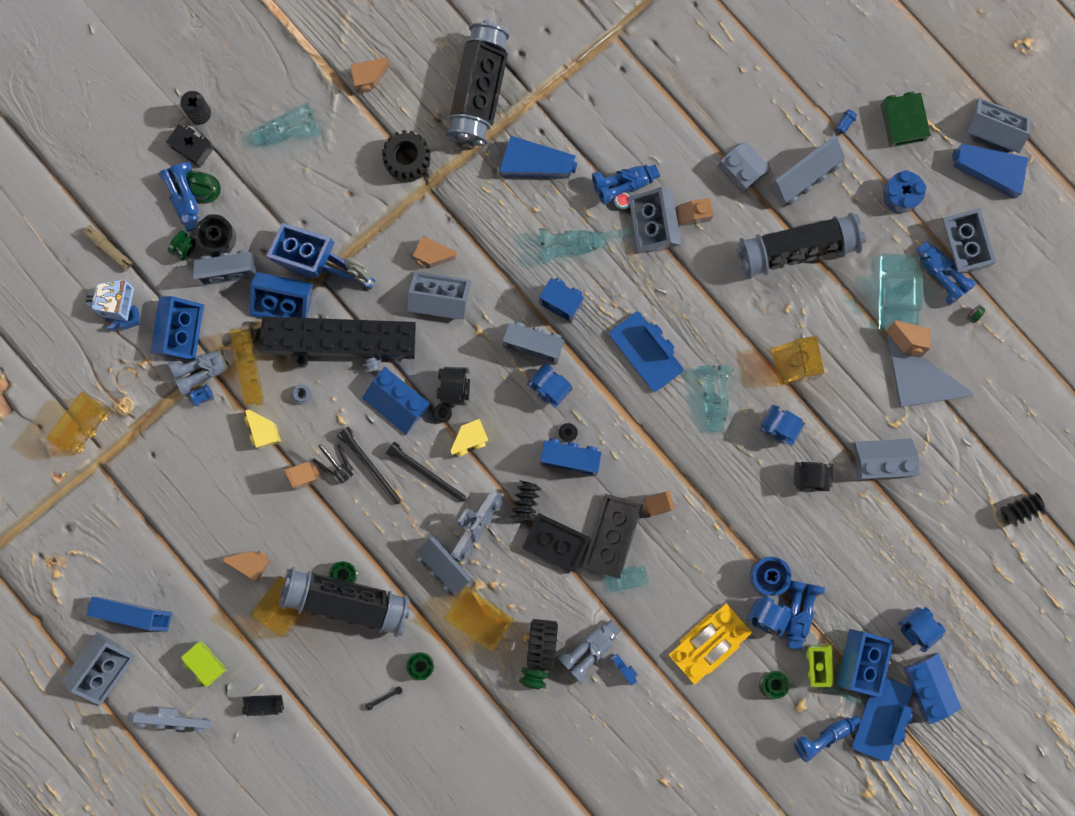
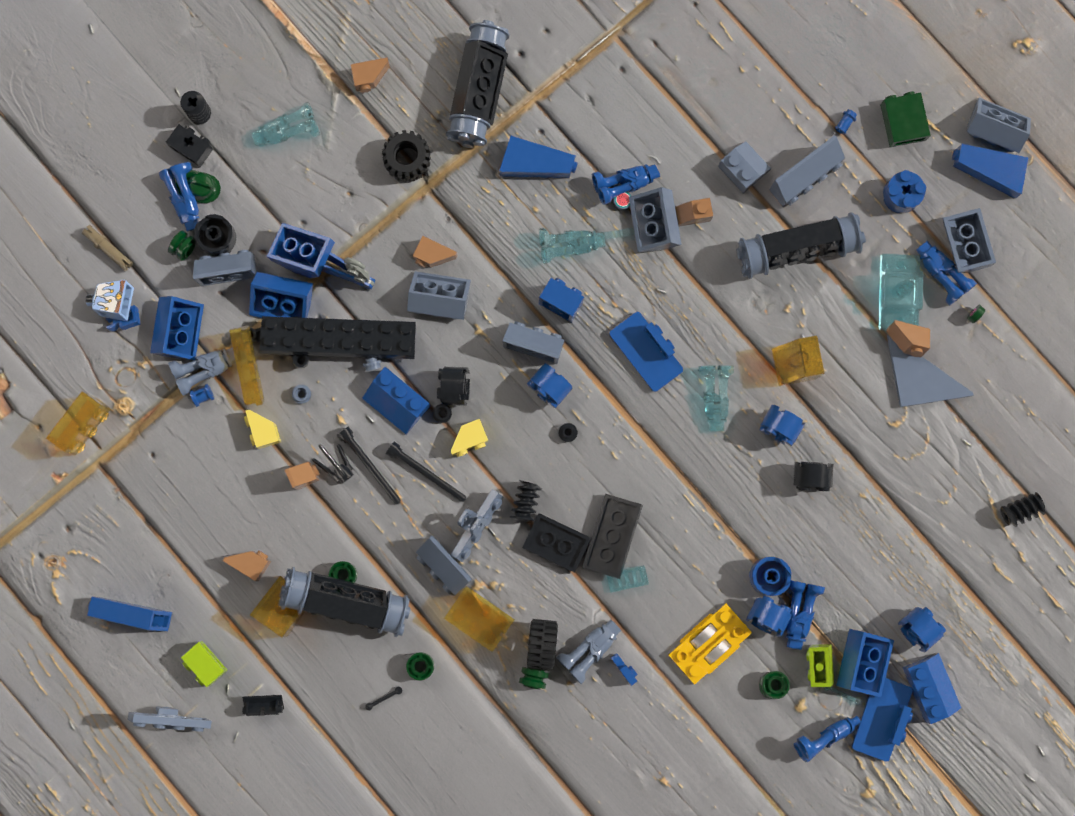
sand blue slope [62,632,135,706] -> none
blue slope [540,438,601,476] -> none
medium nougat slope [642,491,675,517] -> none
sand blue slope [854,439,920,480] -> none

